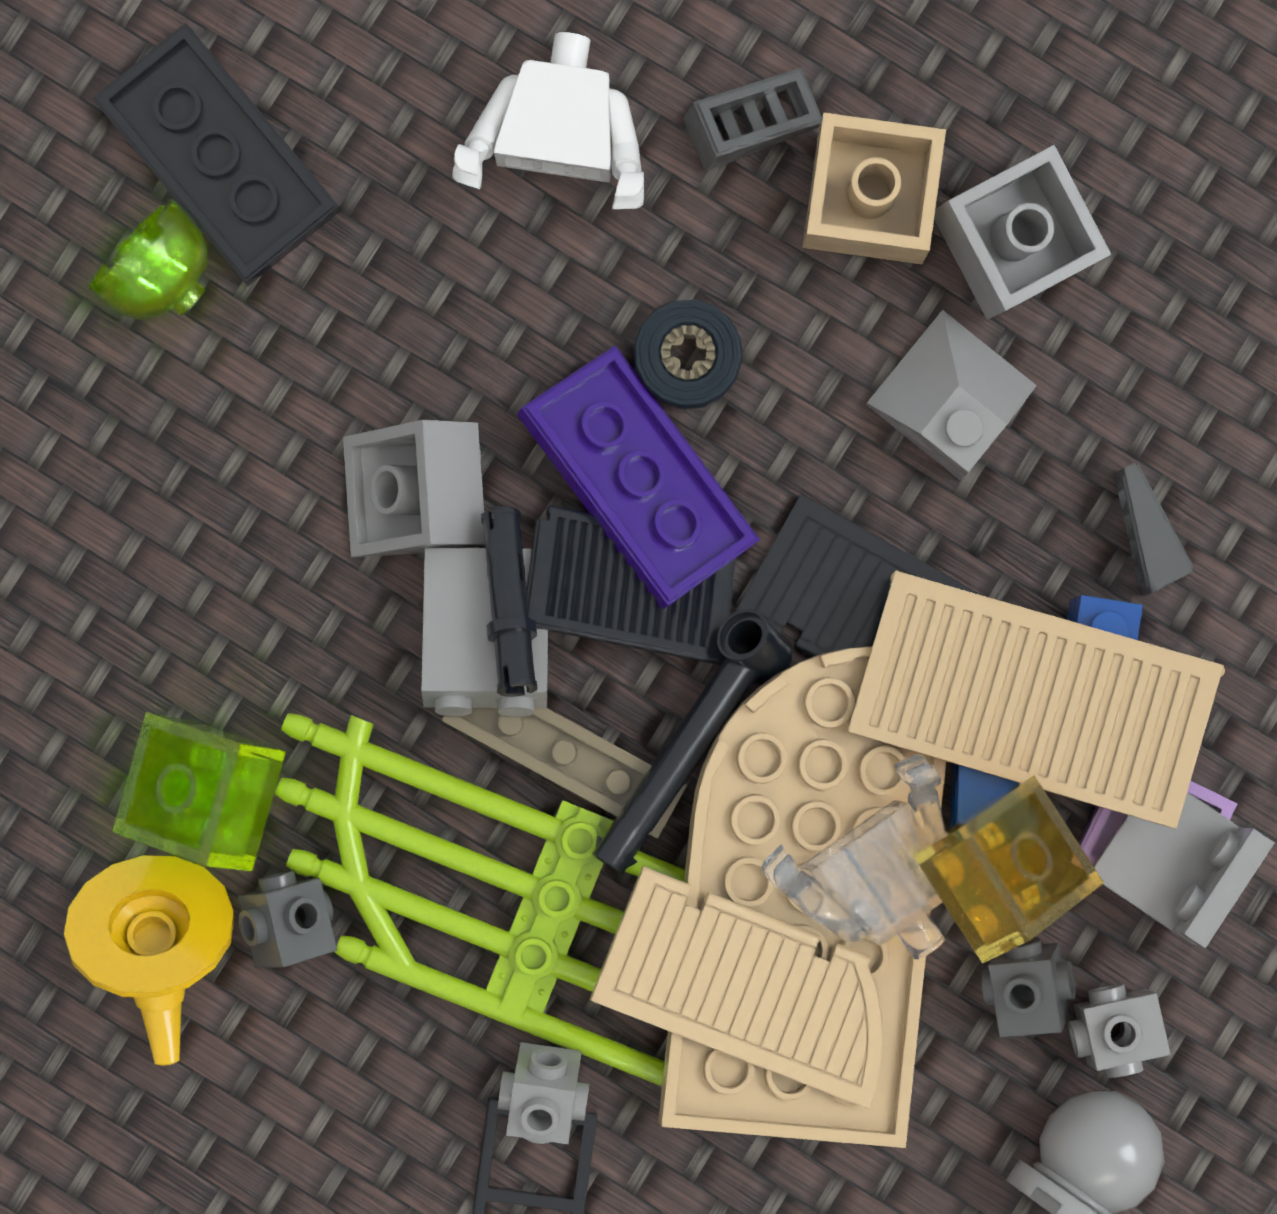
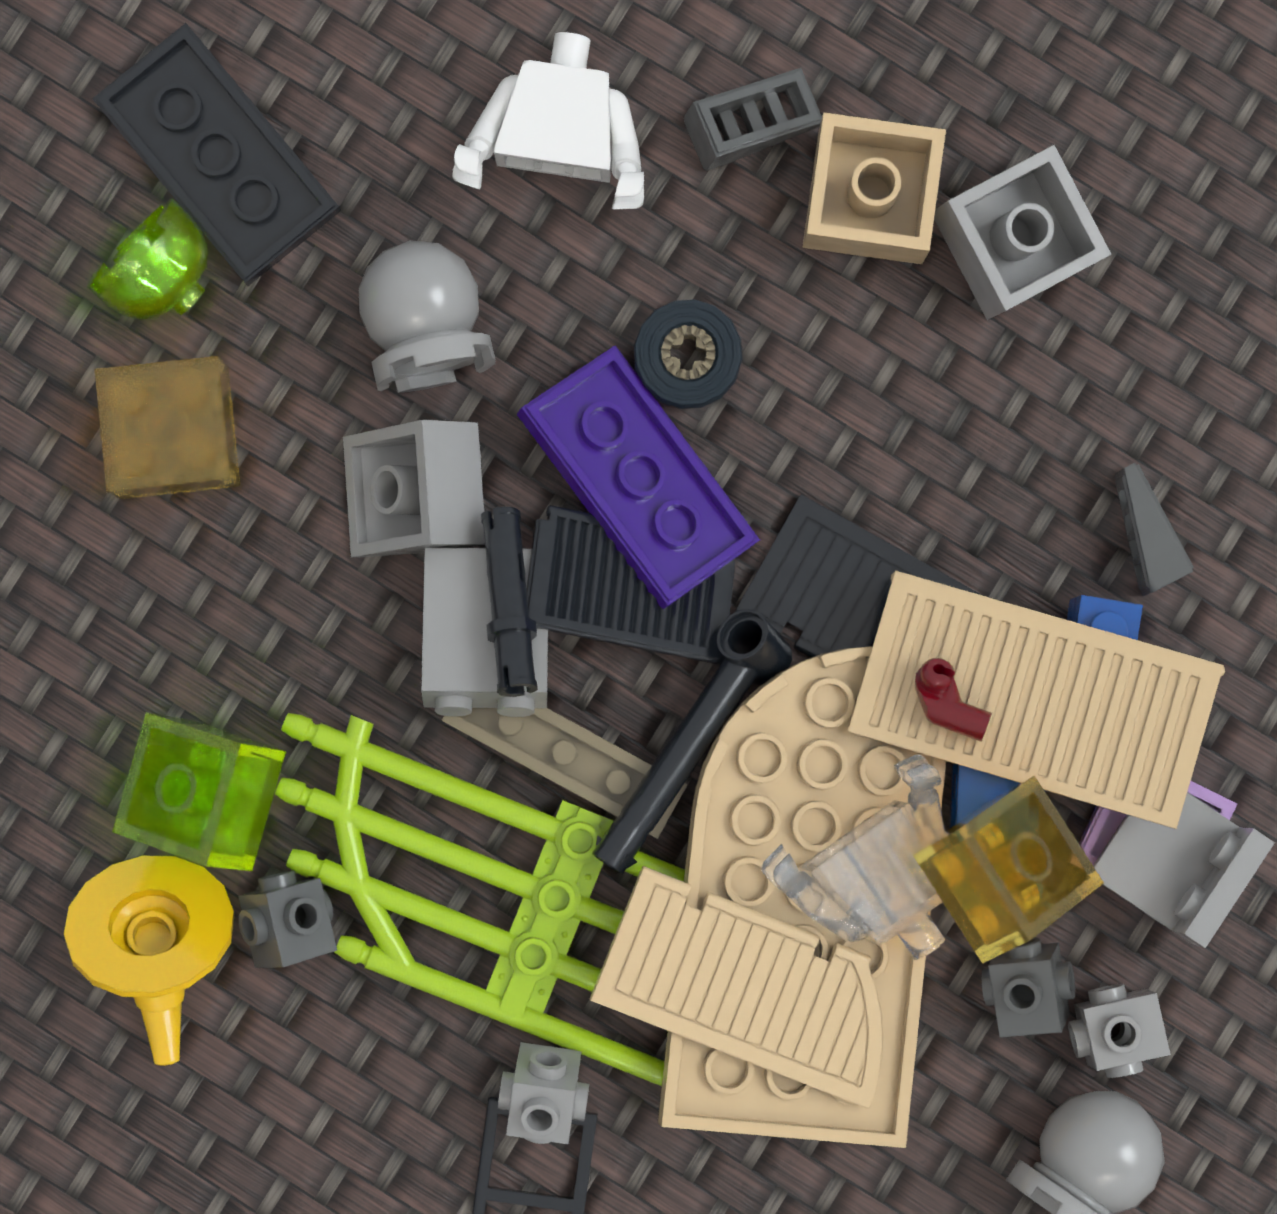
light grey slope [866,310,1037,480] -> none
none -> clear yellow brick [94,356,240,499]
none -> light grey tile [359,240,496,393]
none -> dark red arm [915,658,992,742]

